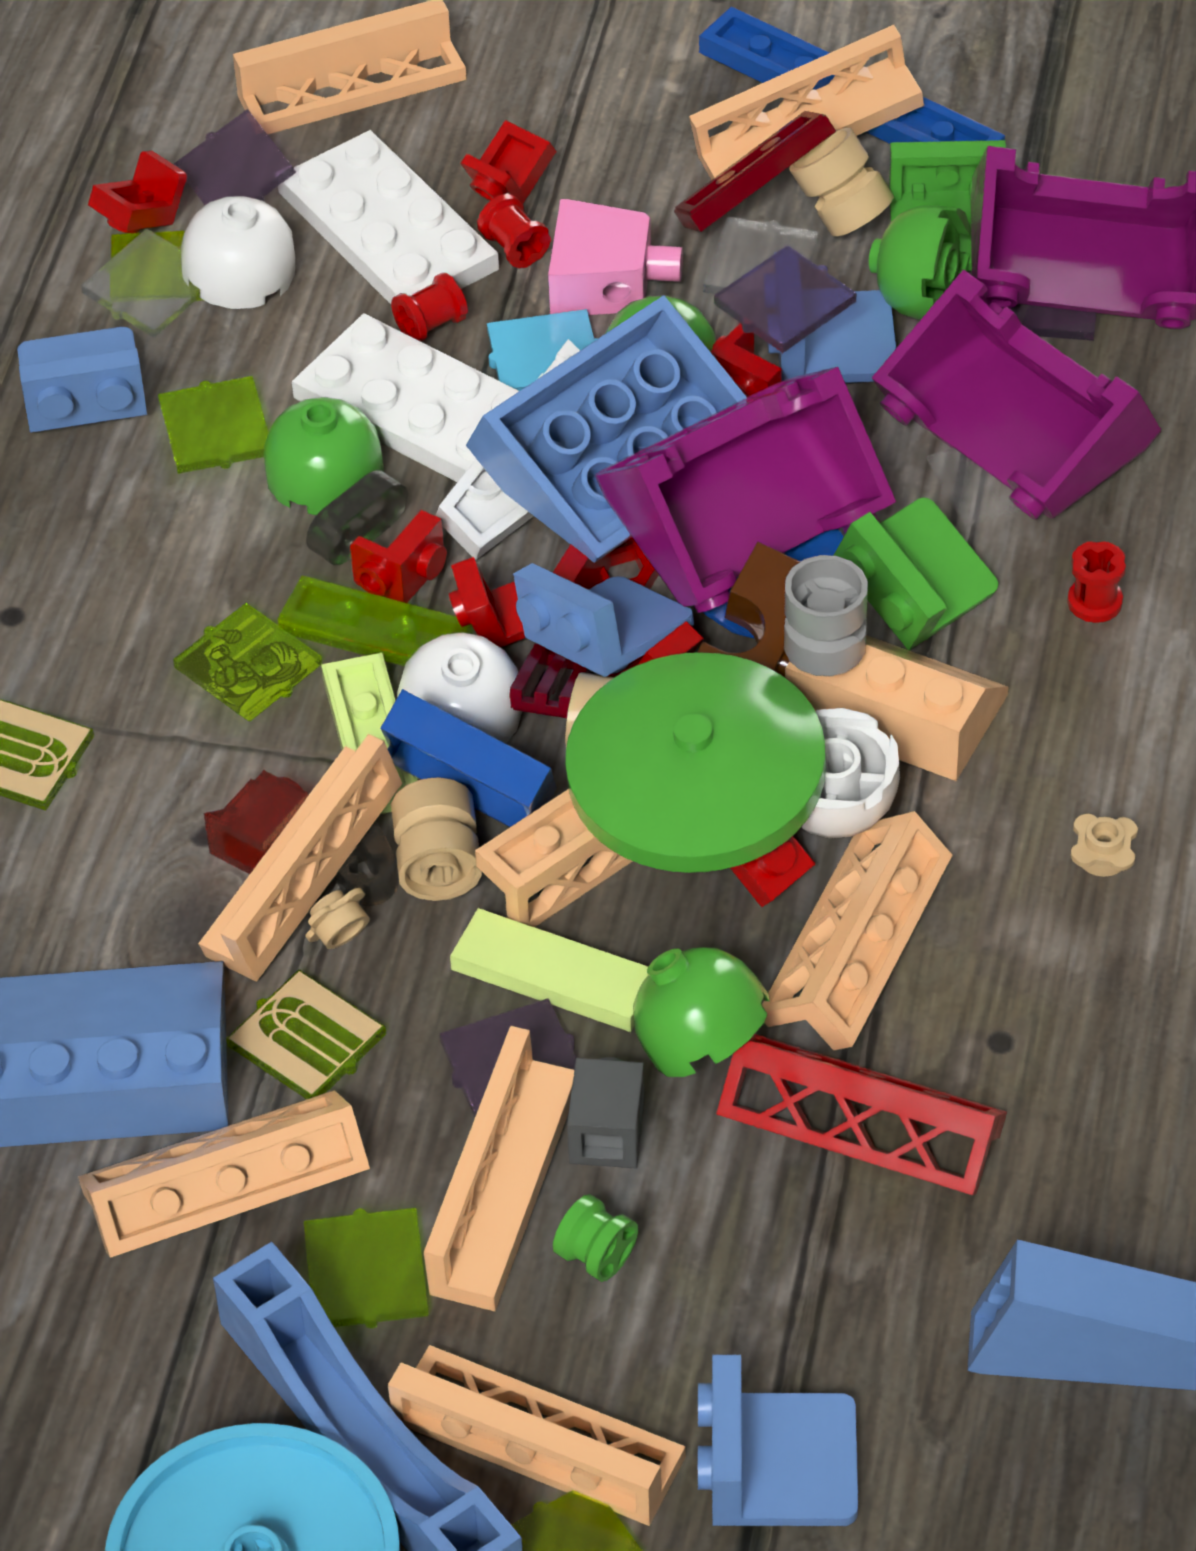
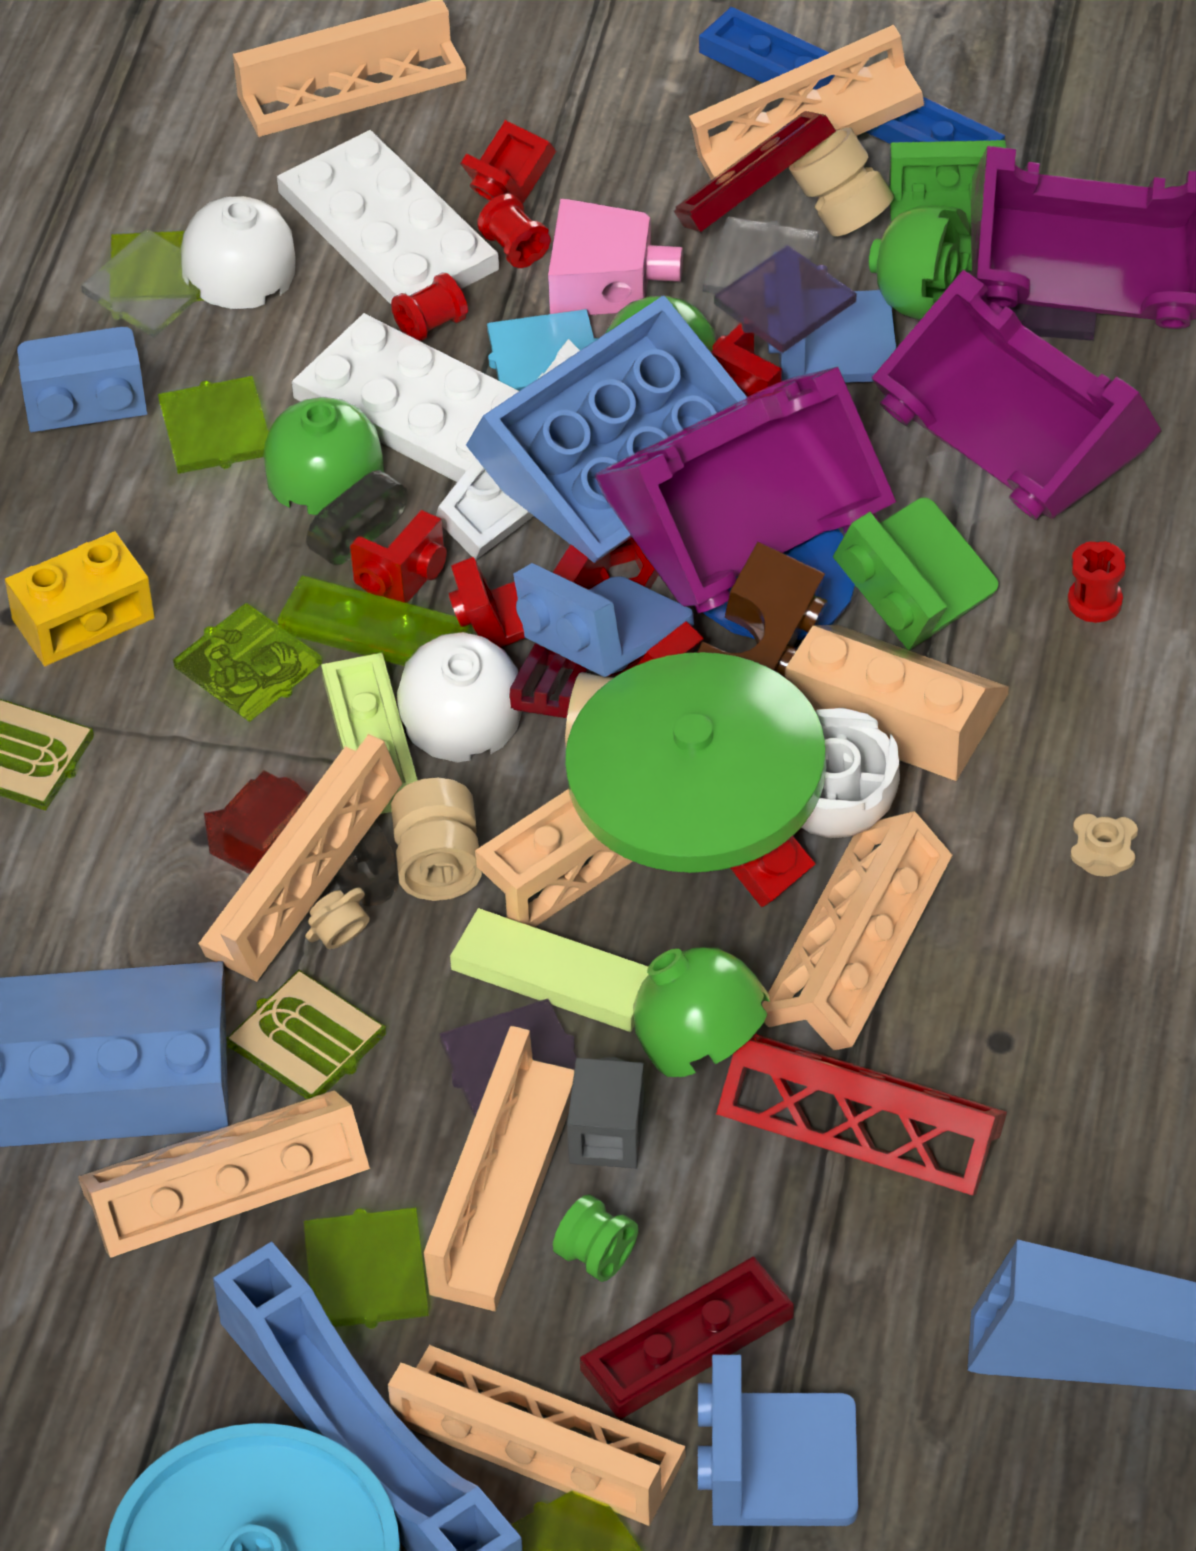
red bracket [88,150,187,233] -> none
clear purple piece [174,109,296,205] -> none
blue container [380,689,557,827] -> none
light grey wheel [784,555,868,676] -> none
none -> yellow brick [5,531,154,667]
none -> dark red tile [580,1256,794,1420]

